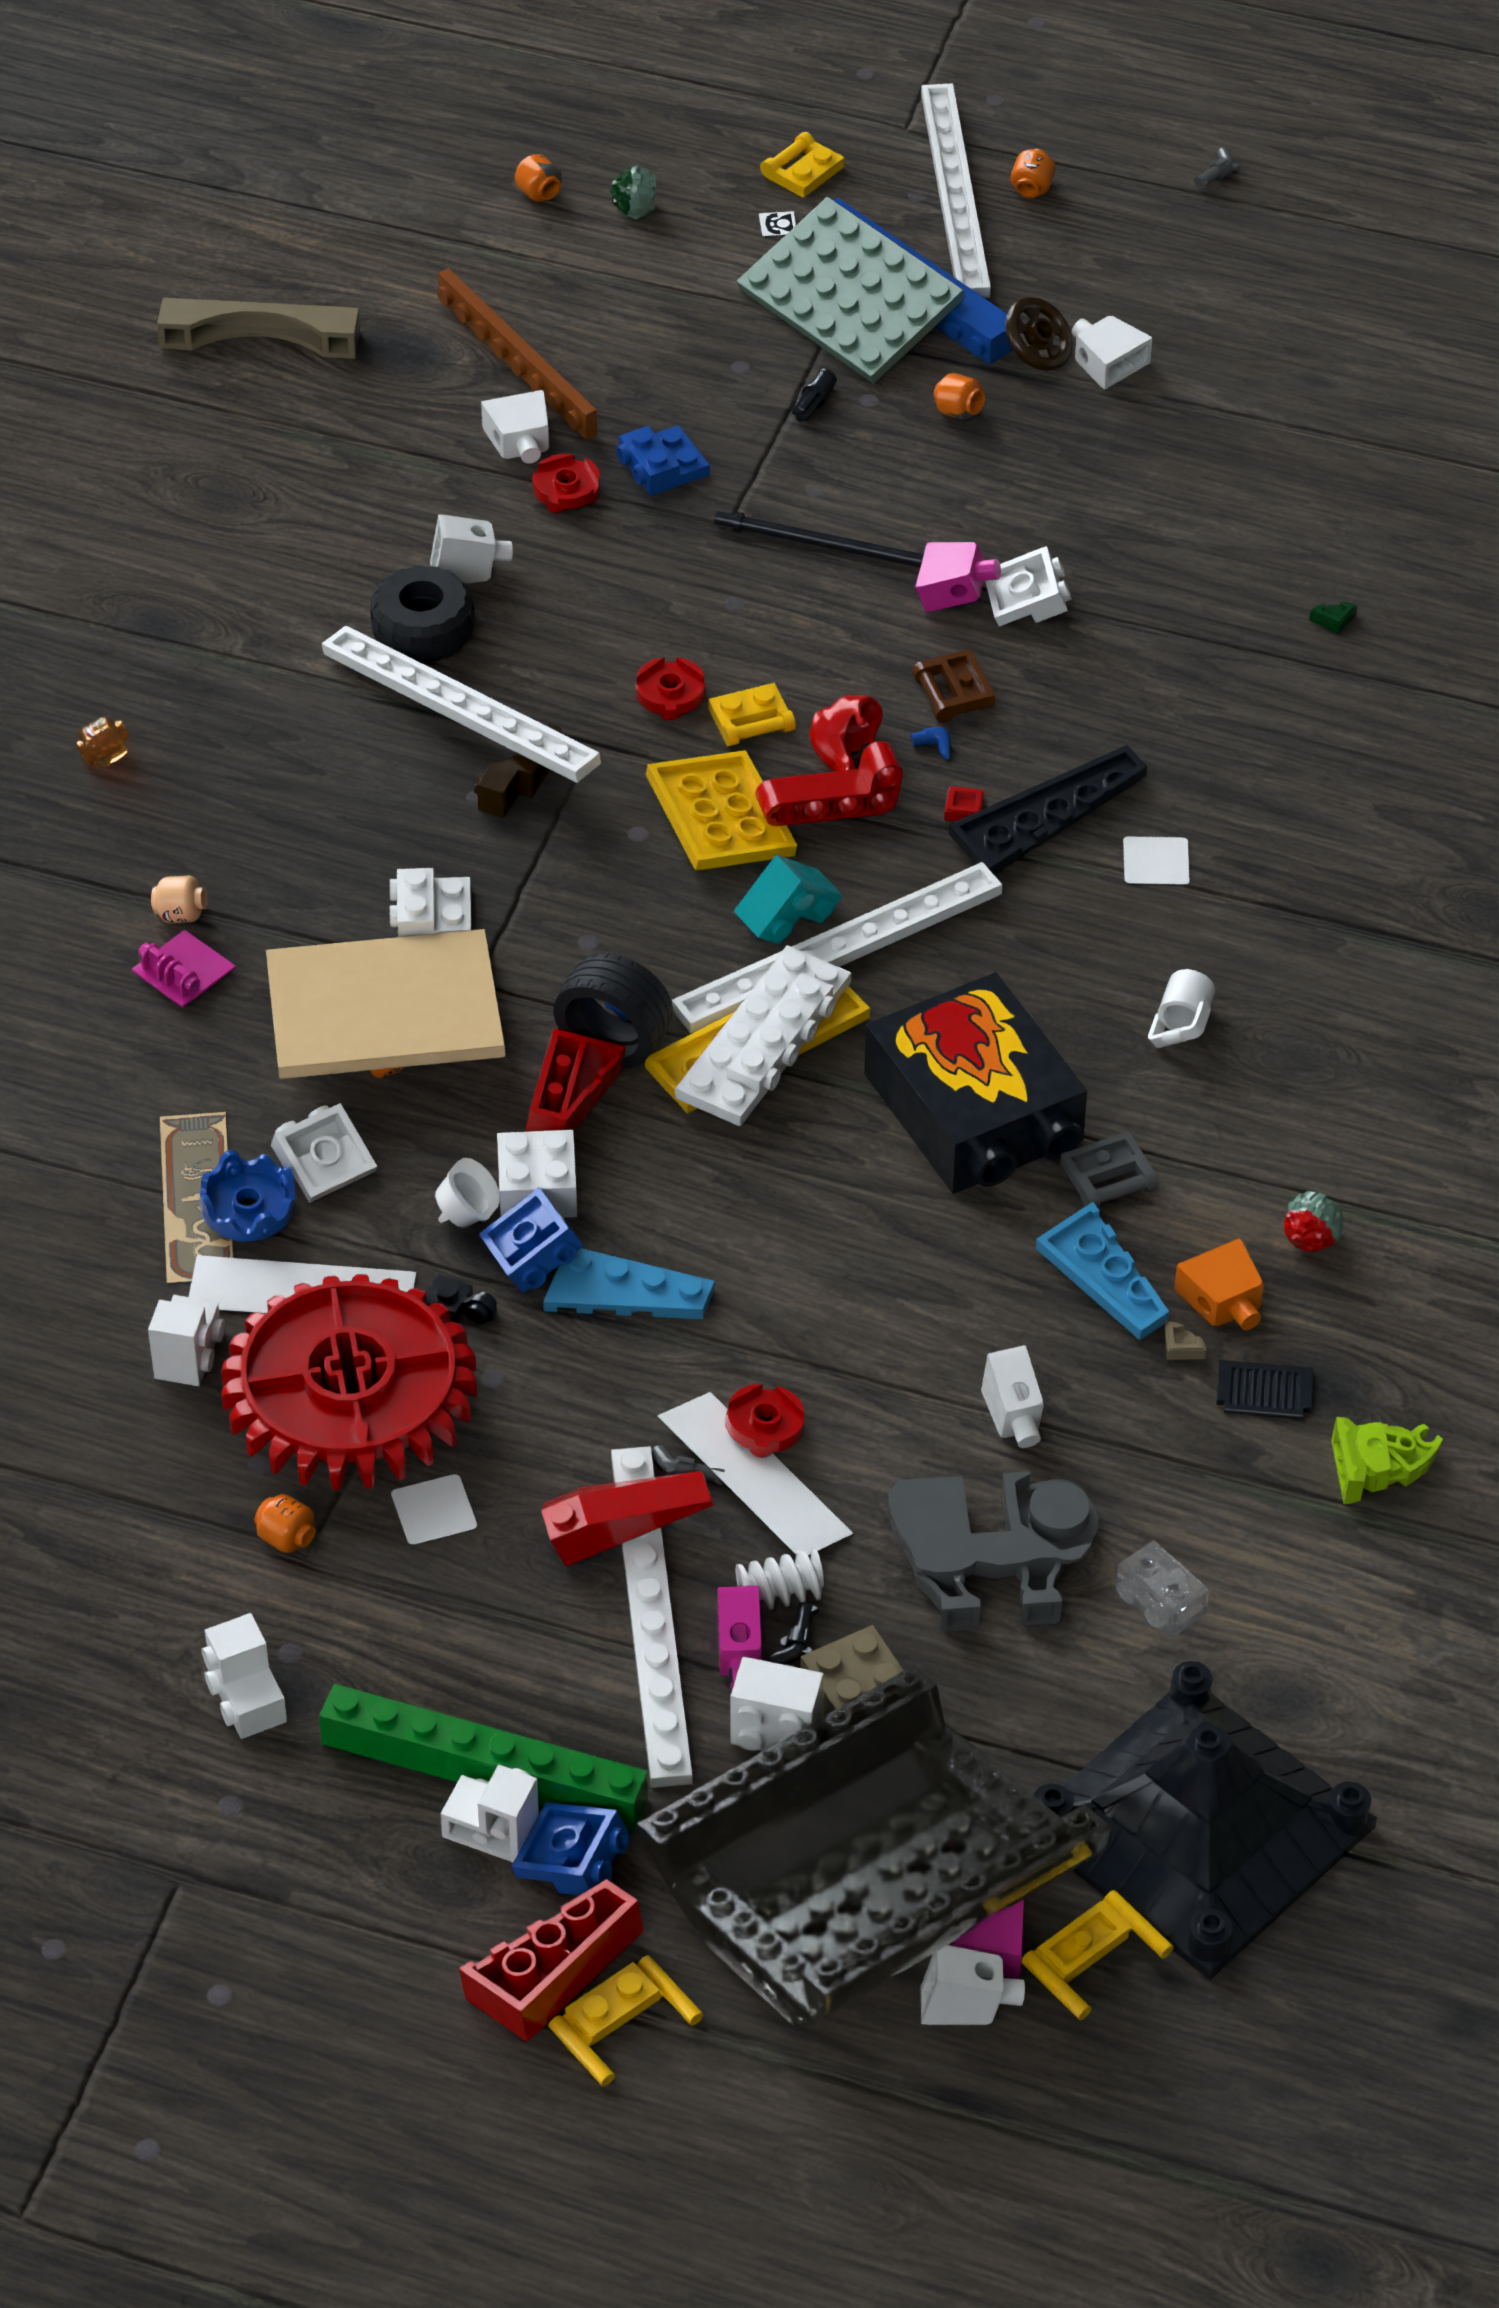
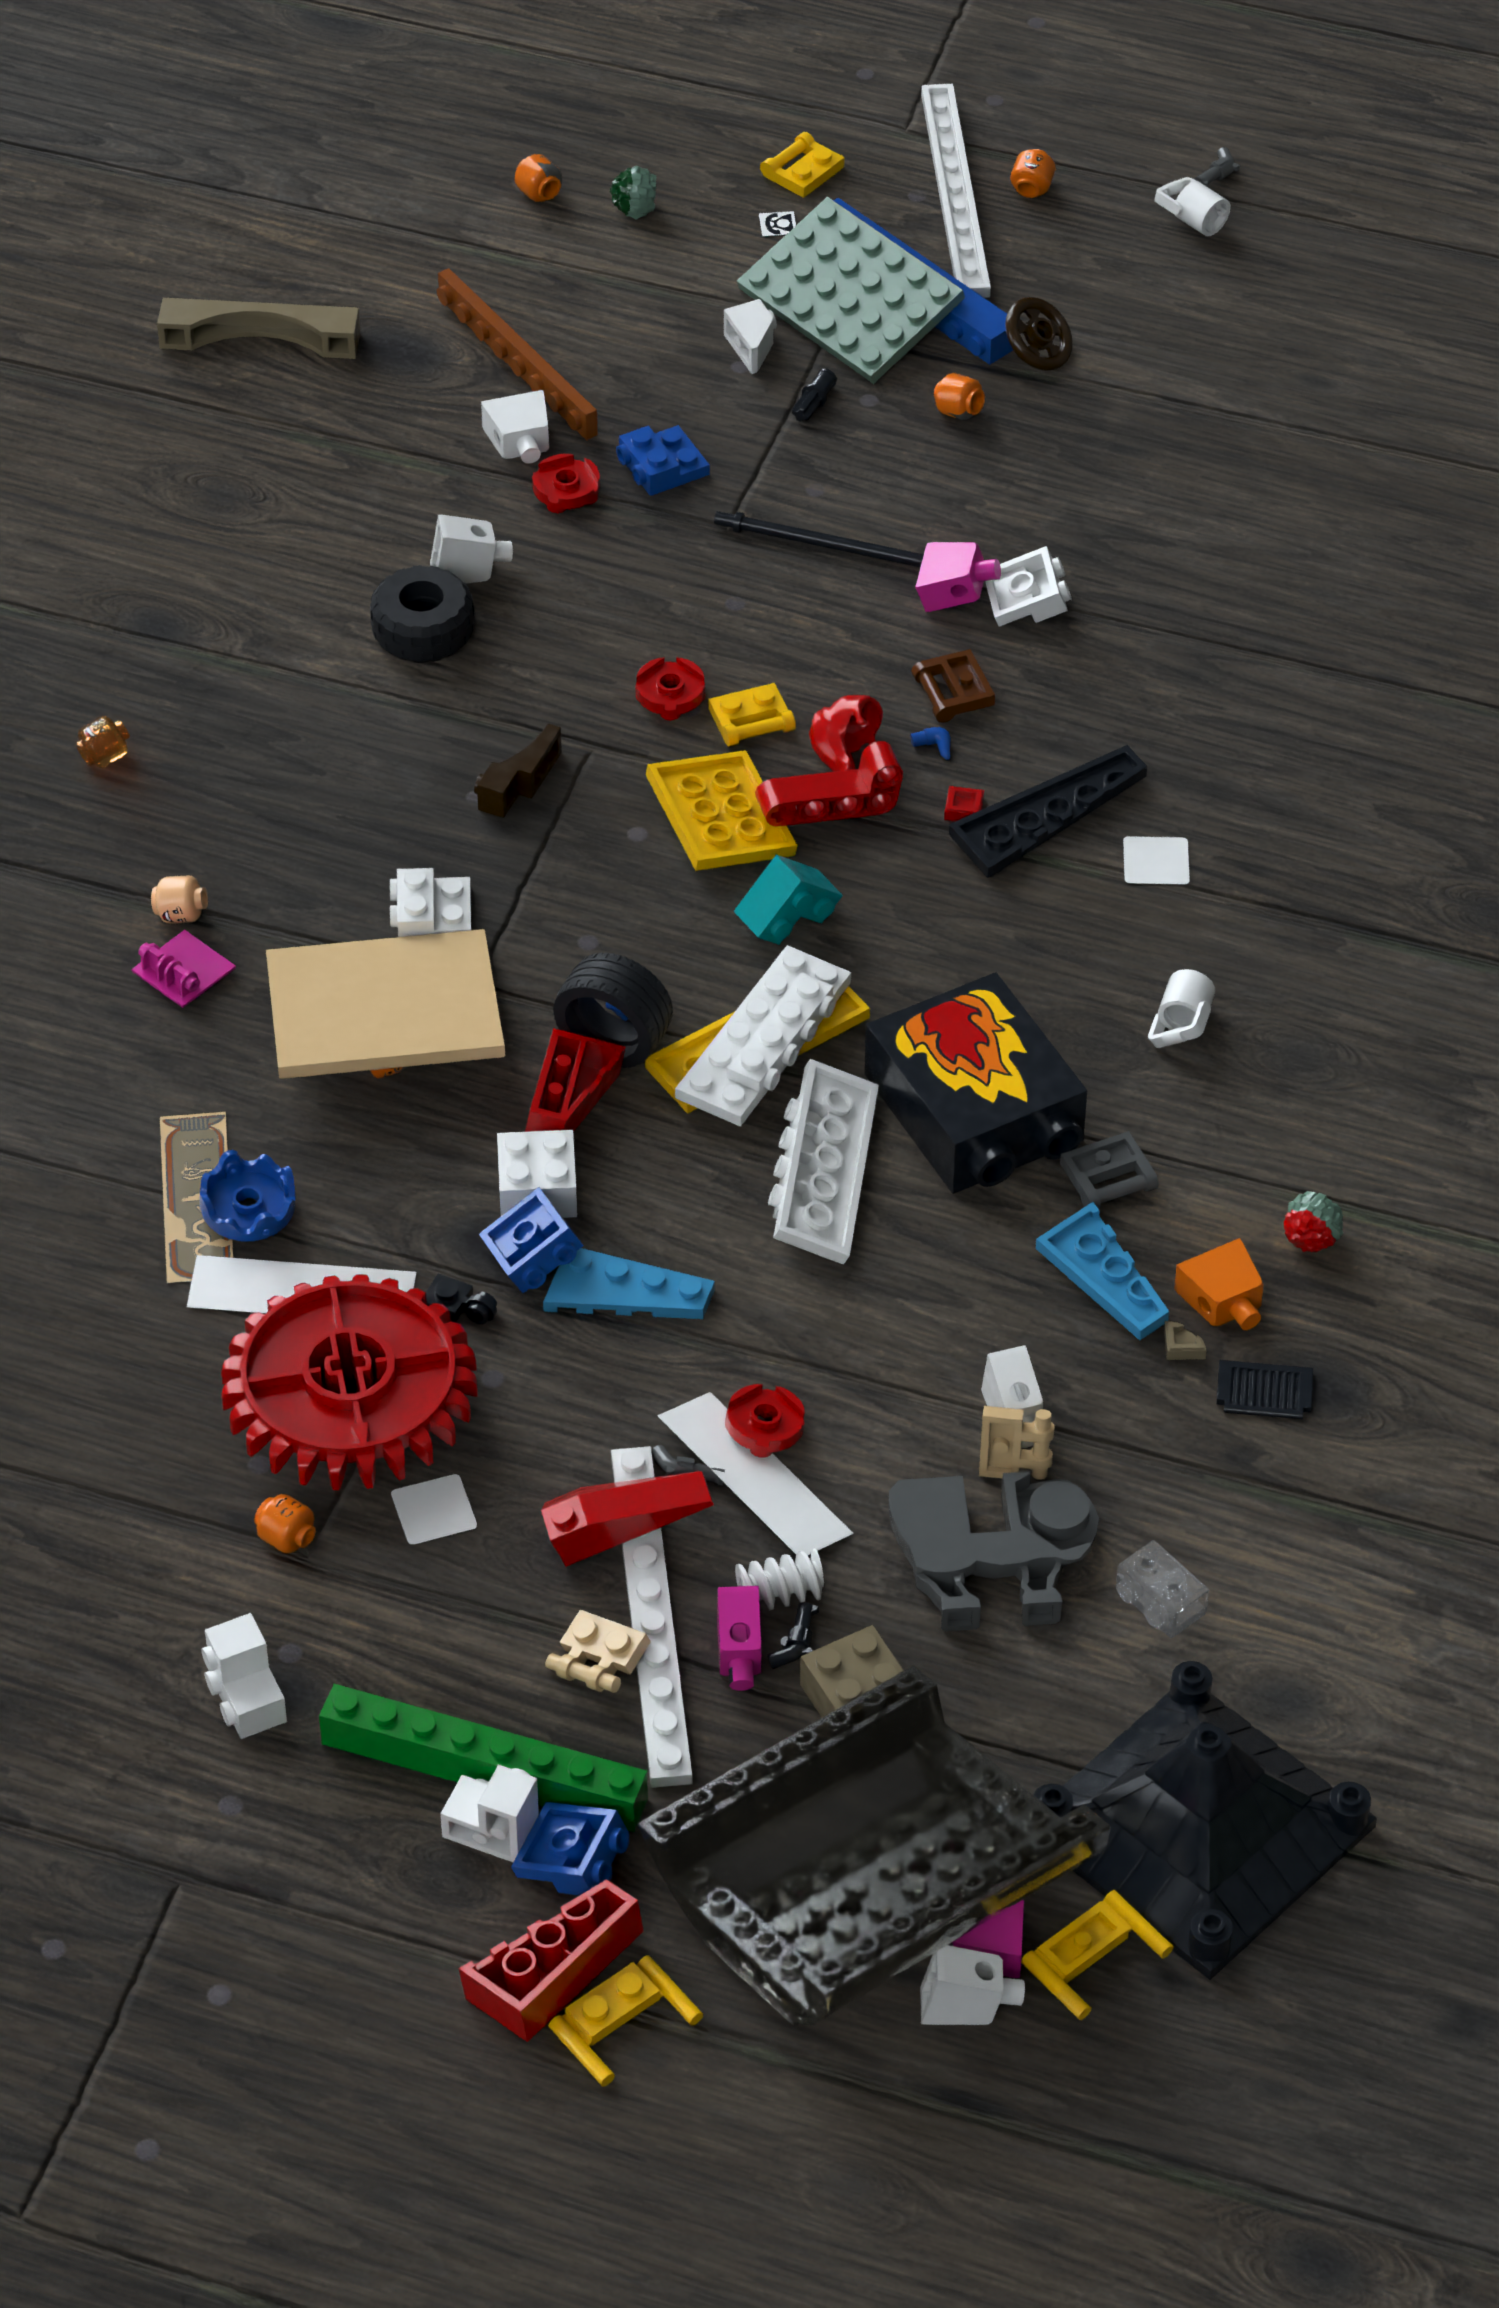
white brick [148,1295,225,1387] -> none
white plate [271,1103,377,1203] -> none
white plate [322,626,601,783] -> none
white piece [435,1158,500,1228] -> none
white plate [672,862,1002,1033] -> none
white brick [730,1656,823,1760] -> none
white torso [1072,316,1152,390] -> none
dark green tile [1309,602,1358,634] -> none
lime piece [1331,1417,1443,1504] -> none
none -> tan plate [545,1610,651,1693]
none -> white slope [724,299,777,374]
none -> white plate [768,1059,879,1265]
none -> tan plate [979,1406,1055,1480]
none -> white piece [1154,177,1231,236]

